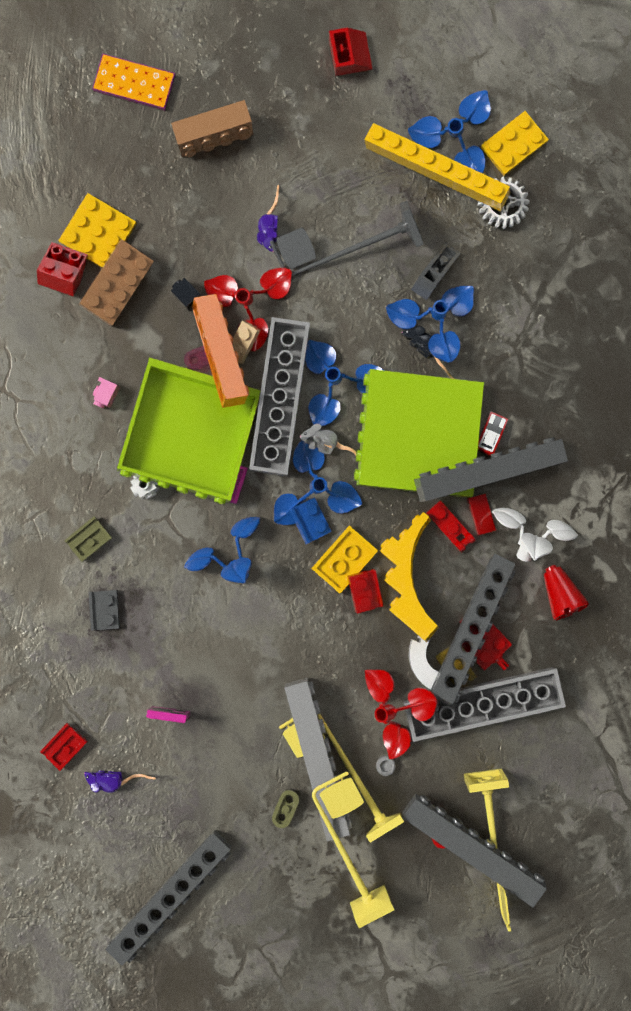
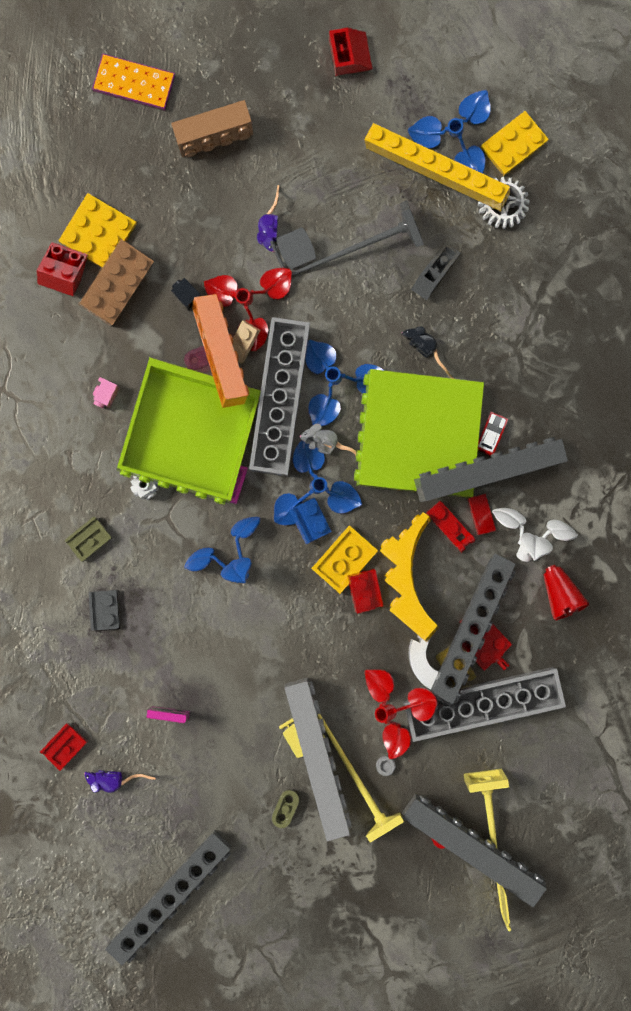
light yellow piece [312,772,394,928] -> none
blue plant [386,286,474,363] -> none

